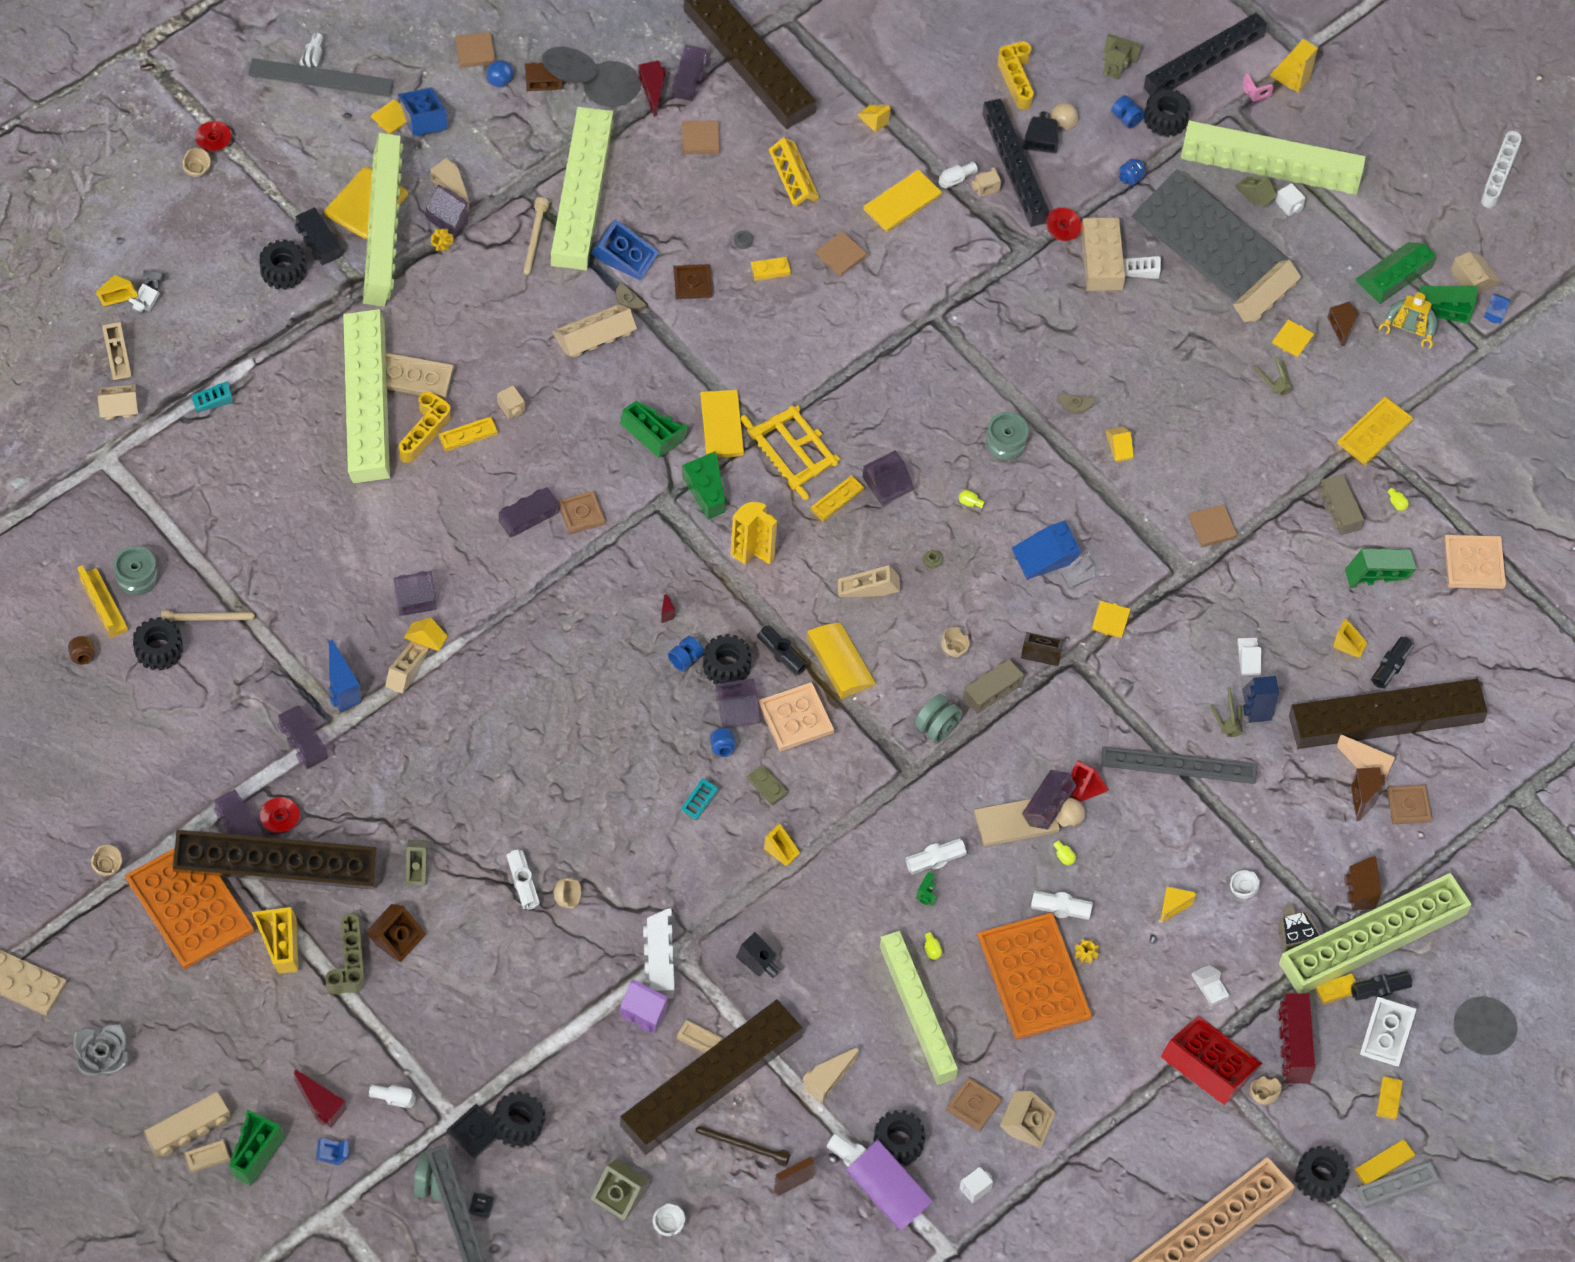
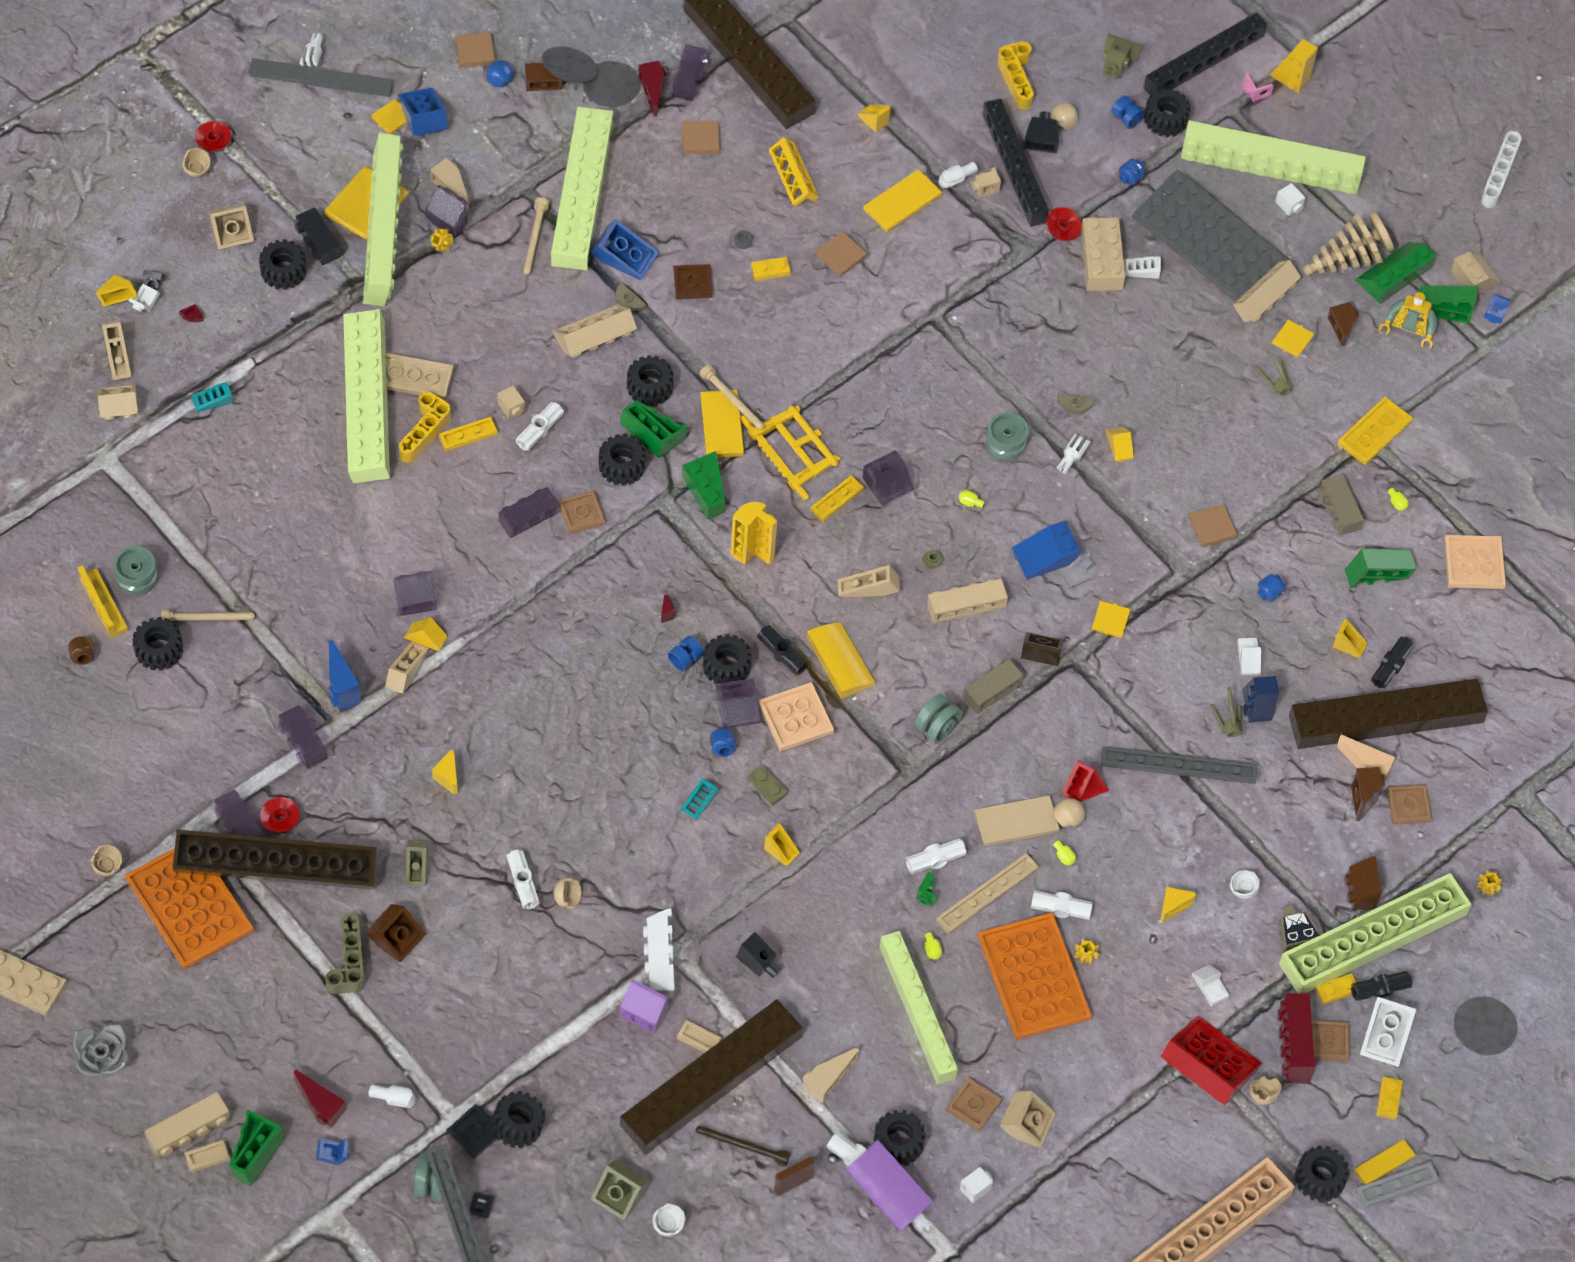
yellow wedge [252,907,298,974] -> none
tan hair [941,627,970,657] -> none
clear purple brick [1022,770,1077,830] -> none
olive slope [1235,176,1277,207] -> none
none -> dark red tile [179,304,204,323]
none -> tan slope [207,203,254,250]
none -> yellow slope [432,750,458,794]
none -> white piece [516,402,564,451]
none -> black tyre [599,434,646,486]
none -> black tyre [627,355,674,406]
none -> tan piece [699,365,764,430]
none -> tan brick [927,579,1008,623]
none -> tan tile [936,853,1039,935]
none -> white arm [1057,433,1091,474]
none -> blue head [1257,574,1286,602]
none -> tan plant [1303,212,1394,276]
none -> medium nougat tile [1312,1020,1349,1062]
none -> yellow gear [1477,870,1502,896]

